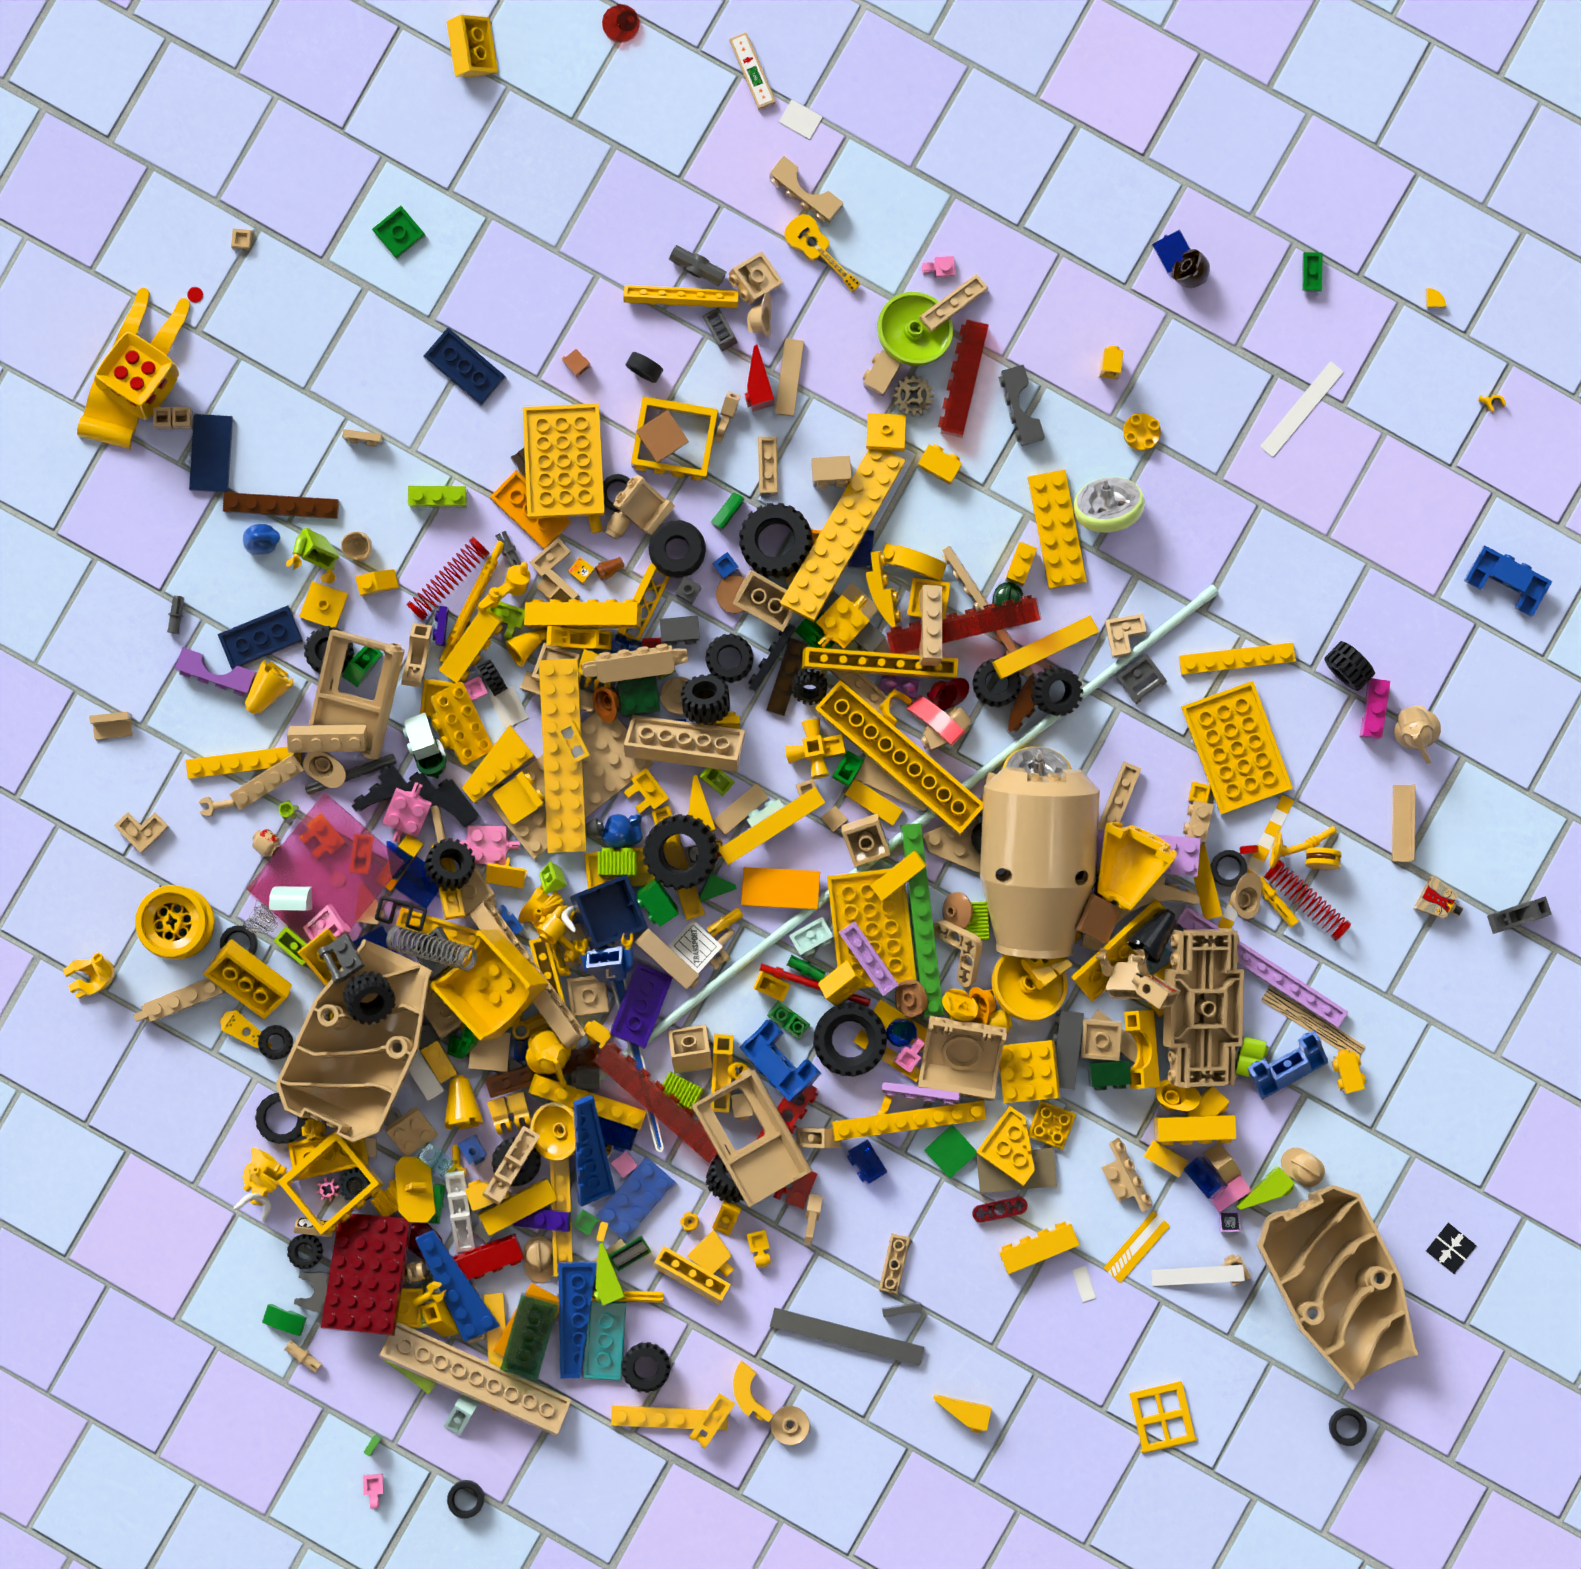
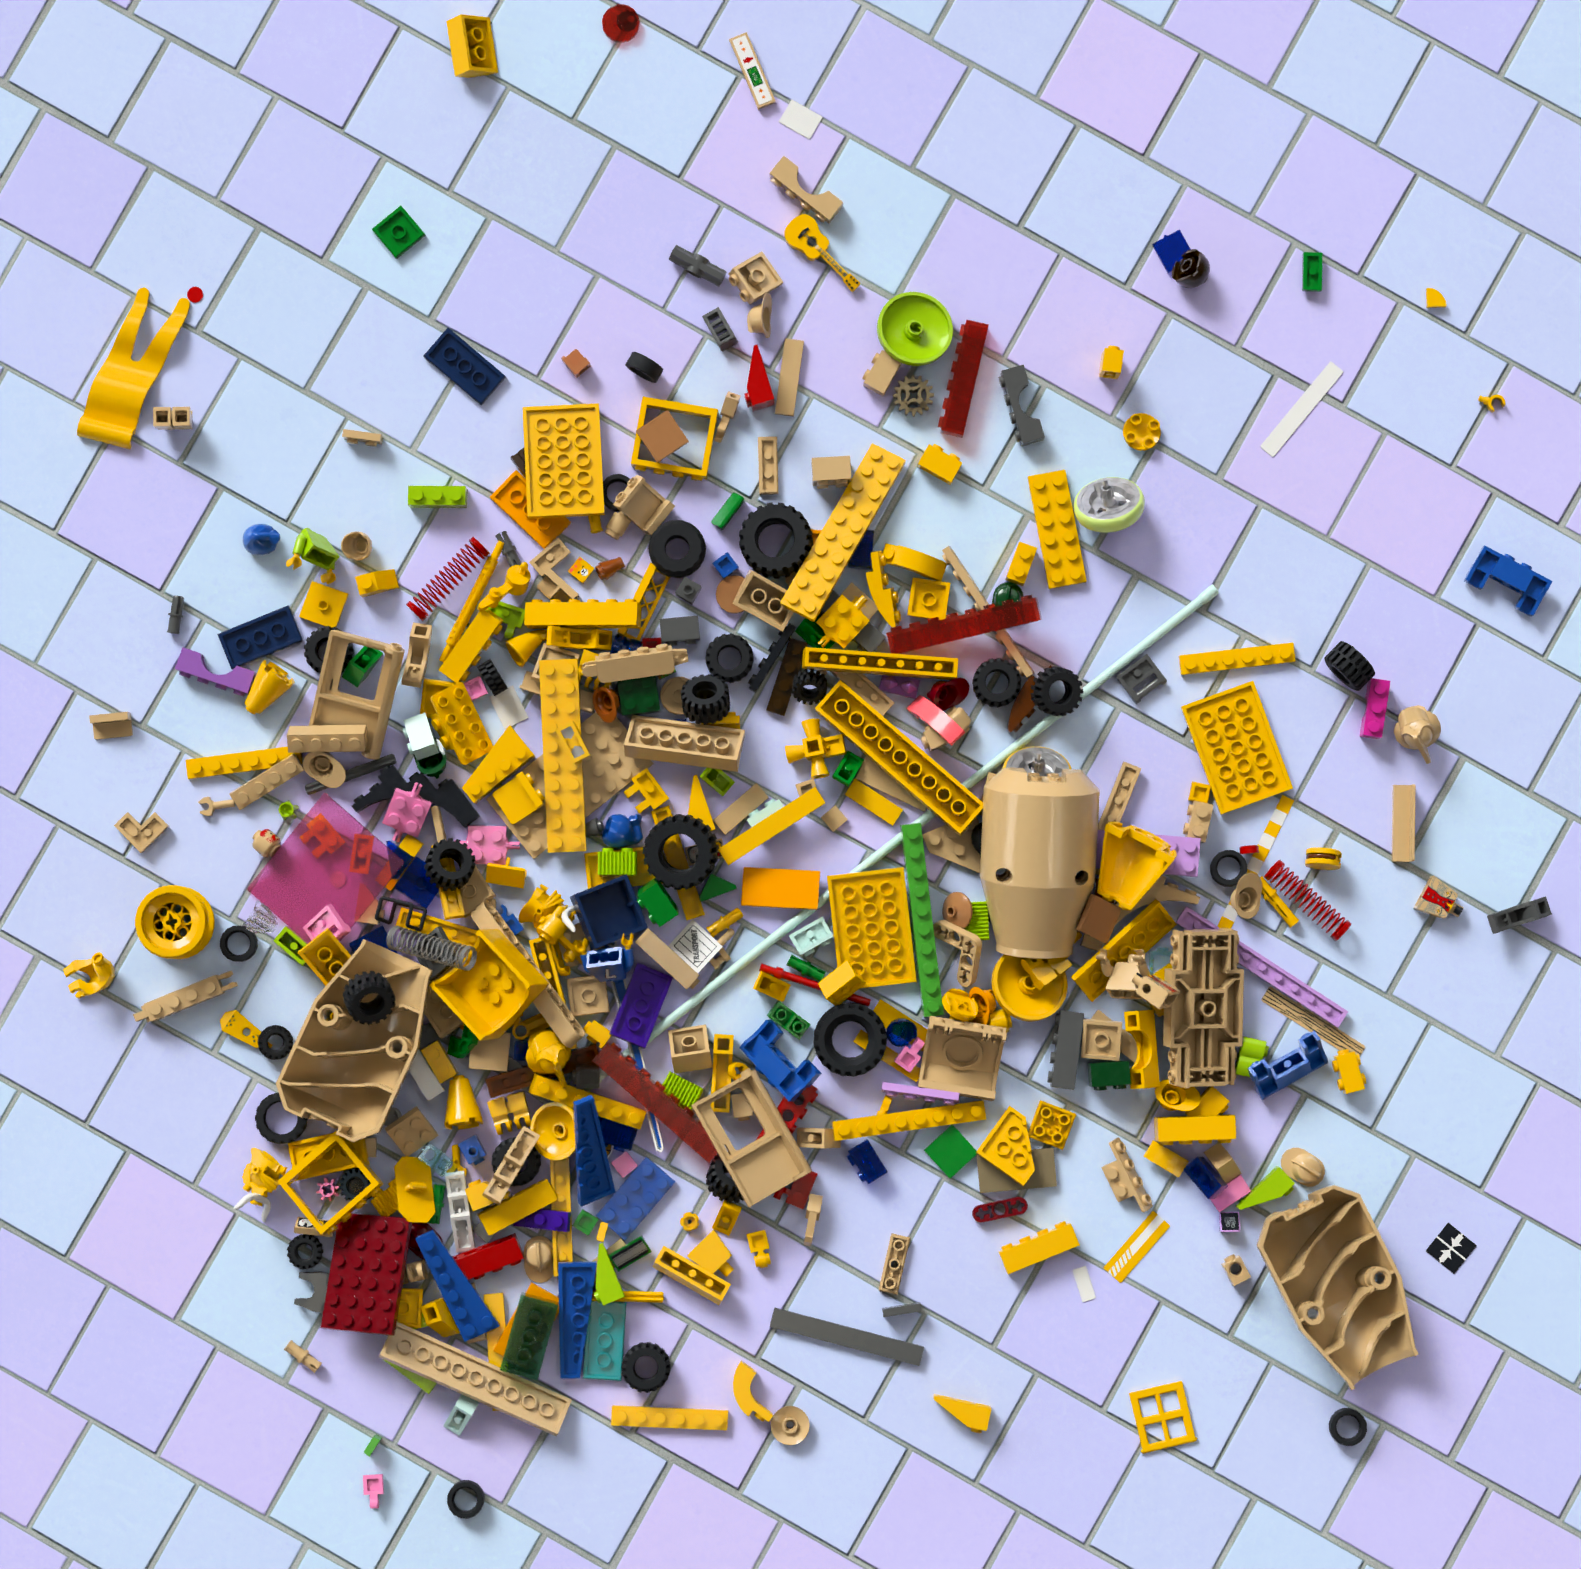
yellow piece [94,332,179,420] -> none
dark blue tile [189,414,233,492] -> none
yellow slope [203,939,292,1019] -> none
reddish brown plate [223,492,339,519] -> none
tan tile [231,228,253,250] -> none
green slope [262,1304,307,1336] -> none
light aqua brick [269,886,312,910] -> none
yellow gear [301,1119,326,1141] -> none
dark grey plate [318,933,365,984] -> none
yellow bar [412,1282,446,1307] -> none
dark purple plate [433,606,449,647] -> none
lime slope [539,861,567,894] -> none
yellow plate [623,285,739,308] -> none
yellow plate [689,1392,735,1449] -> none
lavender plate [839,921,899,996] -> none
tan slope [841,813,891,867] -> none
yellow plate [866,413,906,451] -> none
yellow tile [870,850,927,901] -> none
yellow cap [879,688,912,725] -> none
medium nougat tile [895,979,927,1018] -> none
tan tile [919,274,988,333] -> none
tan arch [919,585,942,666] -> none
bright pink plate [921,256,955,277] -> none
yellow tile [992,615,1099,679] -> none
yellow plate [1000,1040,1061,1103] -> none
tan plate [1105,614,1147,658] -> none
black cone [1127,909,1177,964] -> none
white sticker [1151,1265,1245,1286] -> none
yellow sticker [1194,842,1222,920] -> none
yellow dish [1270,826,1337,868] -> none

